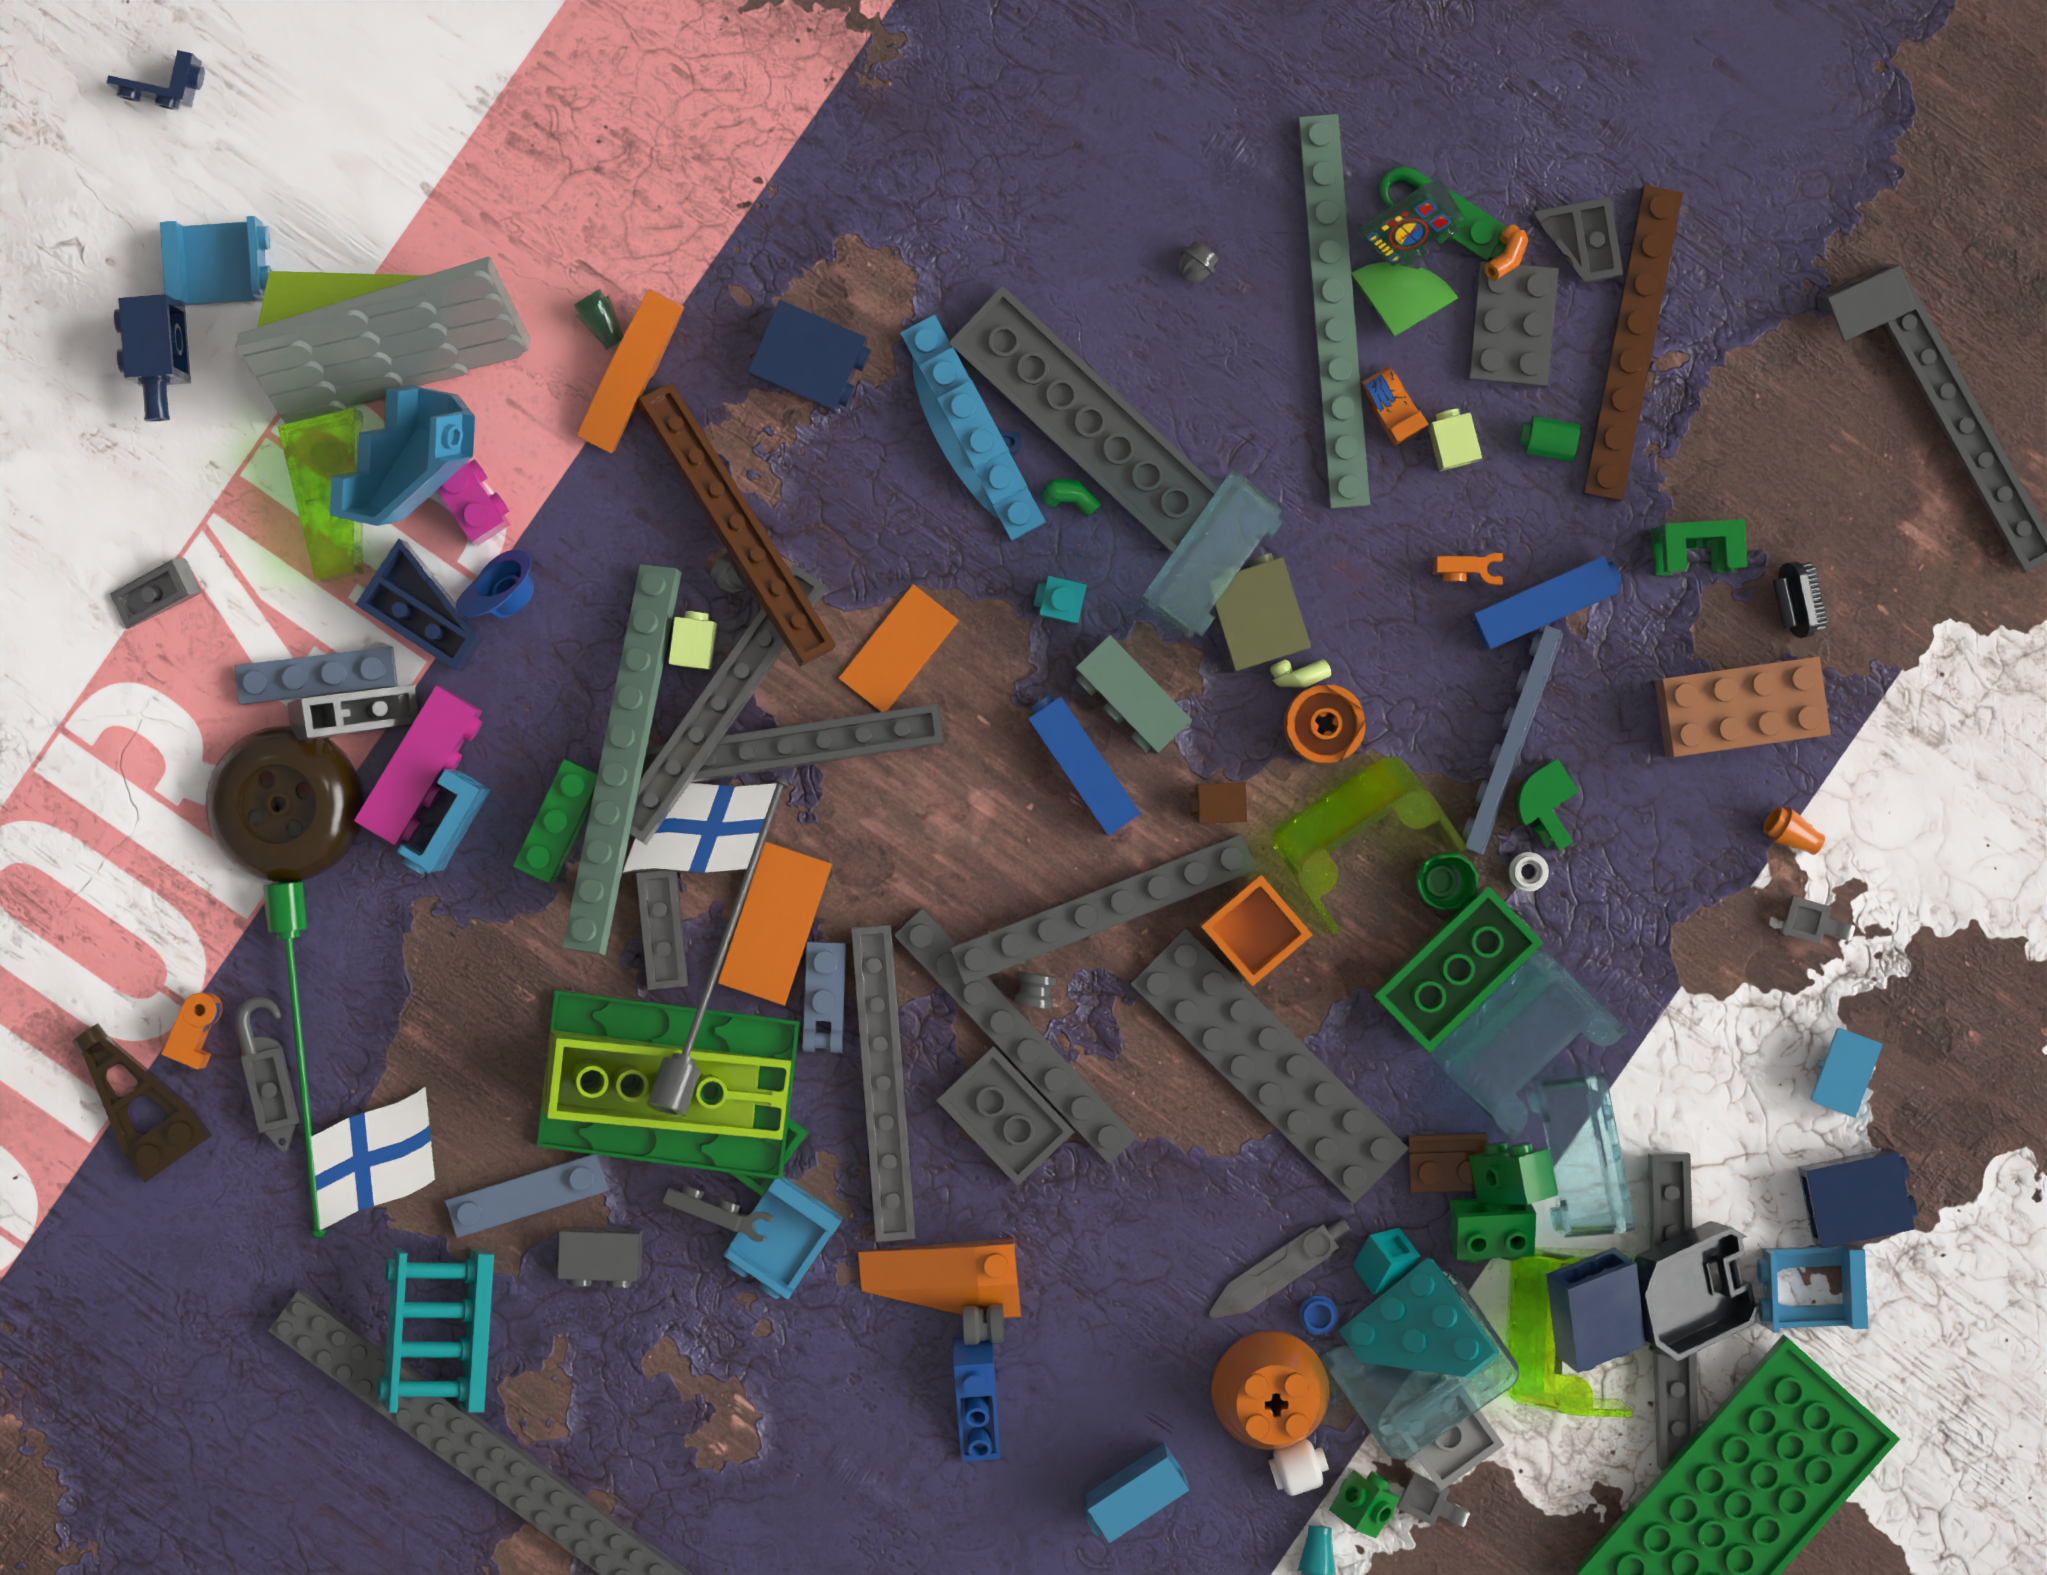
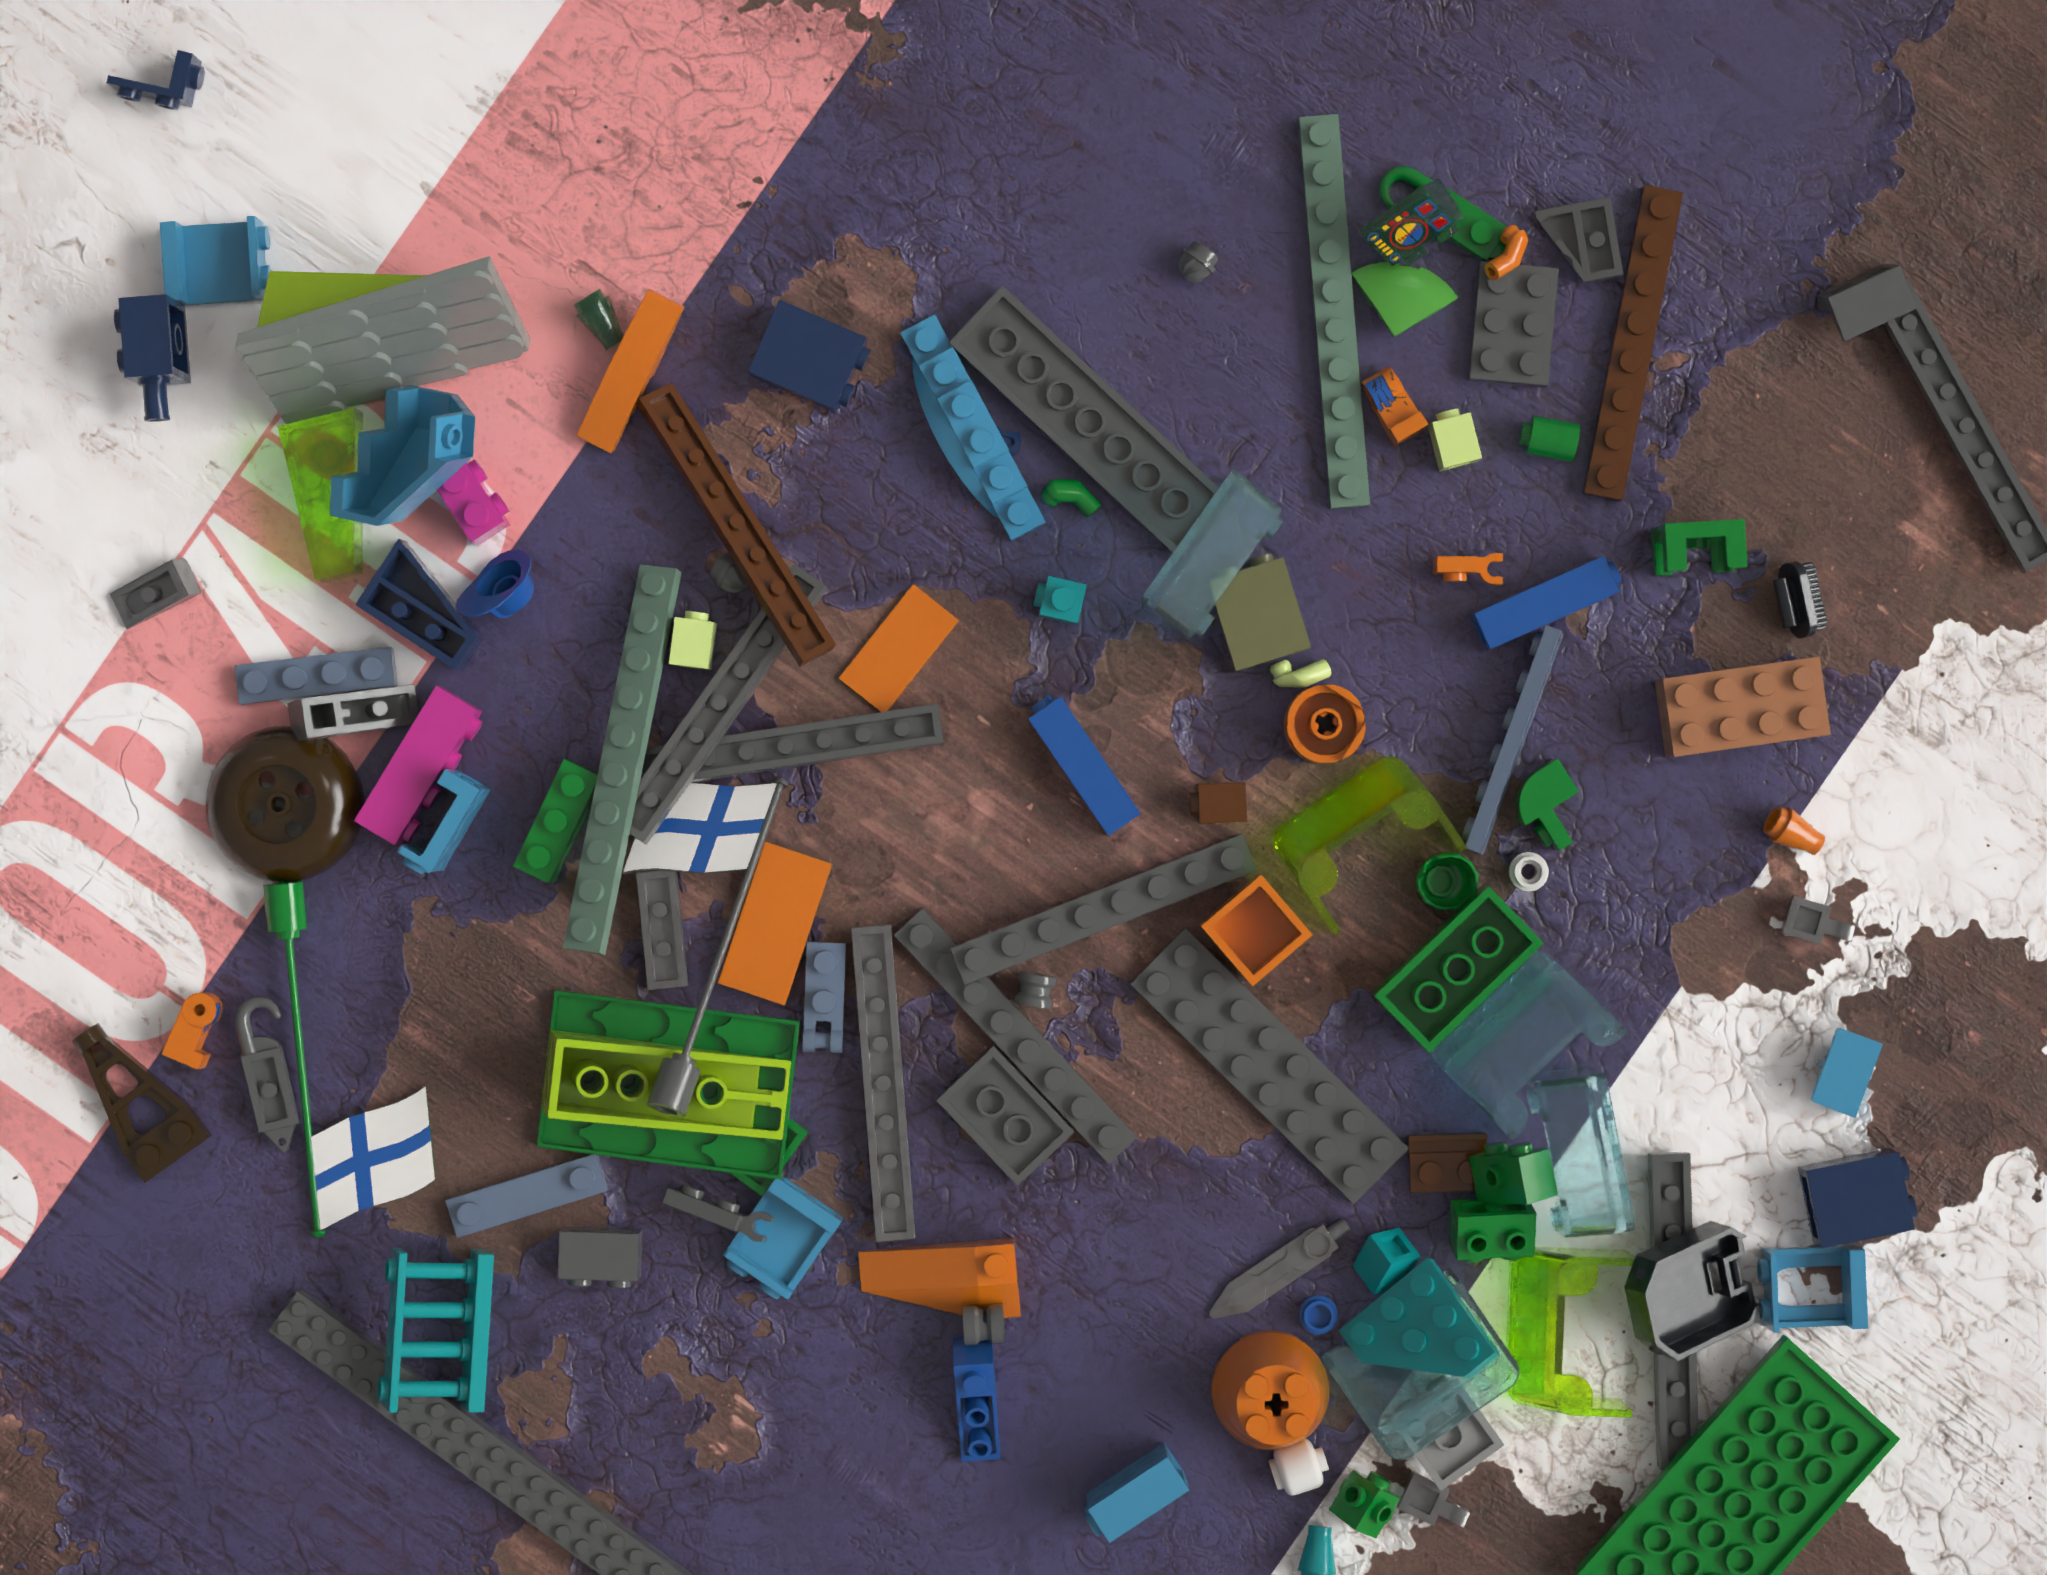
sand green brick [1075,635,1192,753] -> none
dark blue brick [1546,1247,1646,1373] -> none

